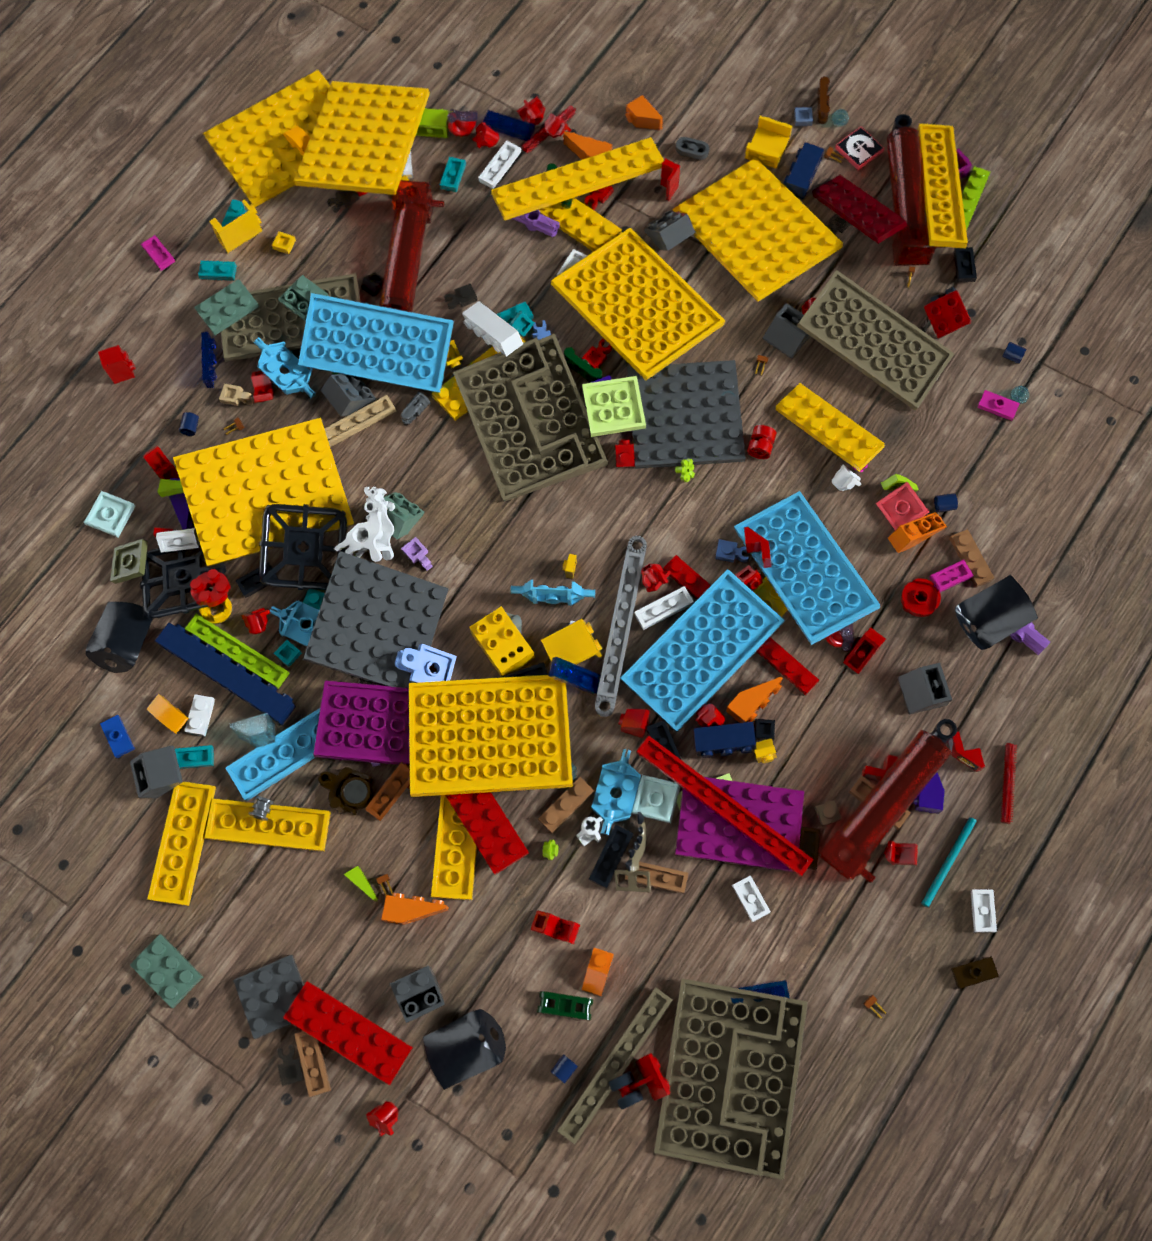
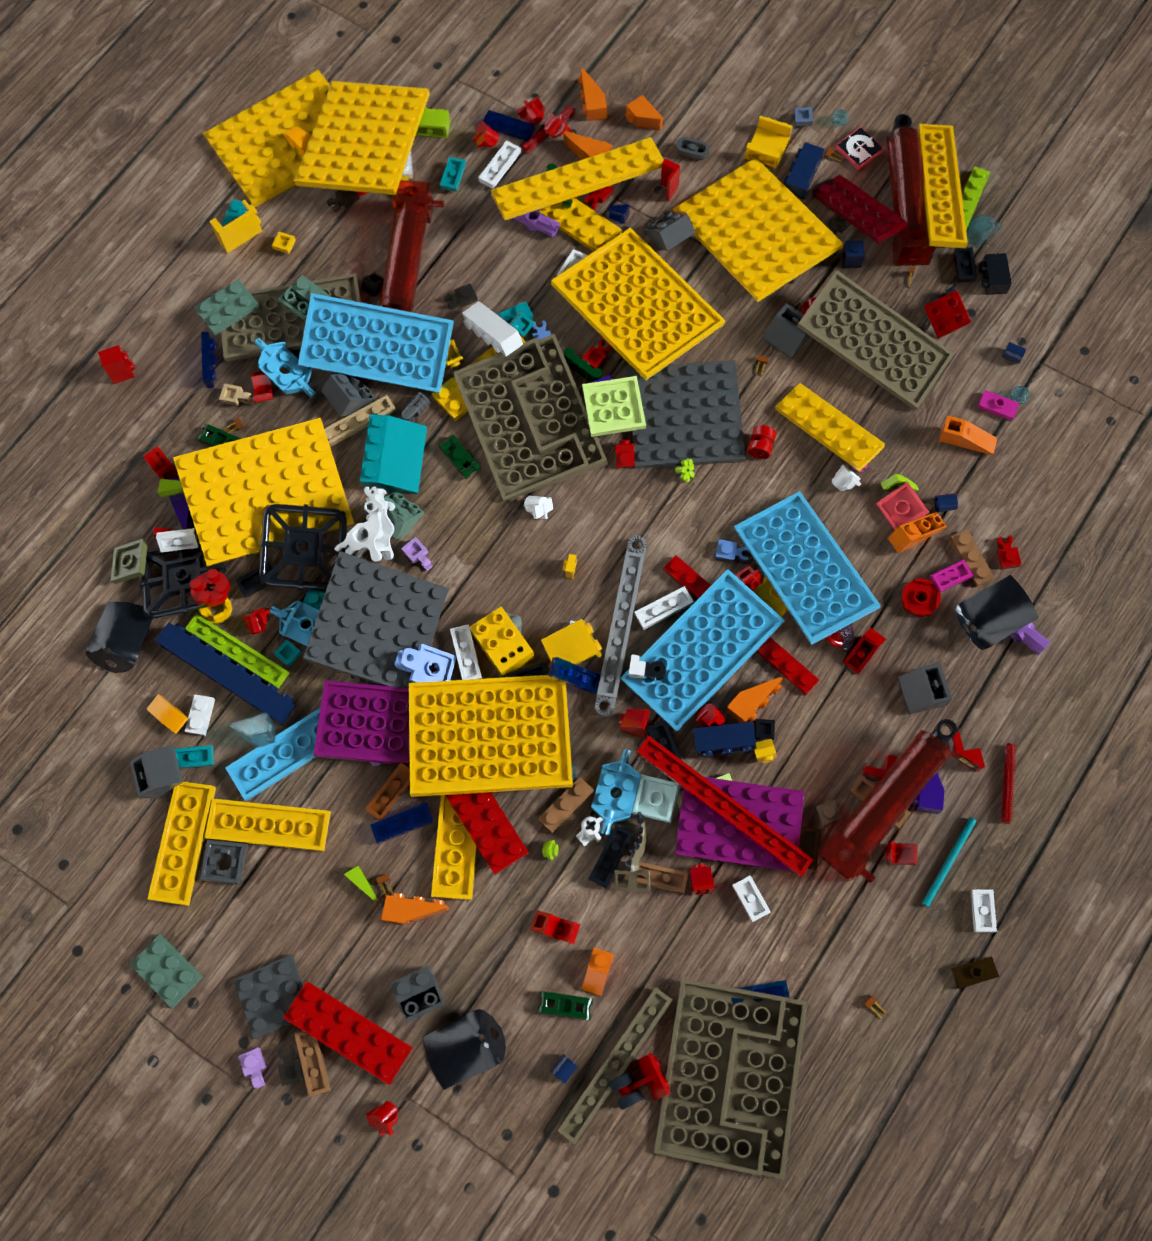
light aqua plate [84,491,136,538] -> none
blue plate [100,715,135,758] -> none
dark pink plate [141,235,176,271] -> none
dark blue beam [179,412,199,436] -> none
teal plate [198,260,237,281] -> none
dark grey bush [249,796,274,821] -> none
dark brown piece [318,767,373,815] -> none
piece [447,109,478,137] -> none
medium azure plate [511,580,595,606] -> none
red piece [641,563,671,592] -> none
red slope [744,527,771,568] -> none
reddish brown plate [817,77,830,124] -> none
magenta bracket [956,148,972,179] -> none
none -> dark green plate [196,424,241,447]
none -> dark grey piece [199,840,248,885]
none -> lavender plate [238,1048,266,1089]
none -> teal slope [360,414,427,494]
none -> clear blue plate [370,802,434,844]
none -> dark green plate [438,434,481,479]
none -> white plate [450,624,482,680]
none -> white piece [524,496,553,519]
none -> orange slope [578,68,607,121]
none -> clear blue slope [609,204,630,224]
none -> leg [629,655,666,681]
none -> red slope [689,864,715,895]
none -> dark blue brick [842,241,865,268]
none -> orange slope [939,415,997,455]
none -> clear light blue slope [966,214,1003,248]
none -> black brick [979,253,1012,295]
none -> red plate [997,535,1022,570]

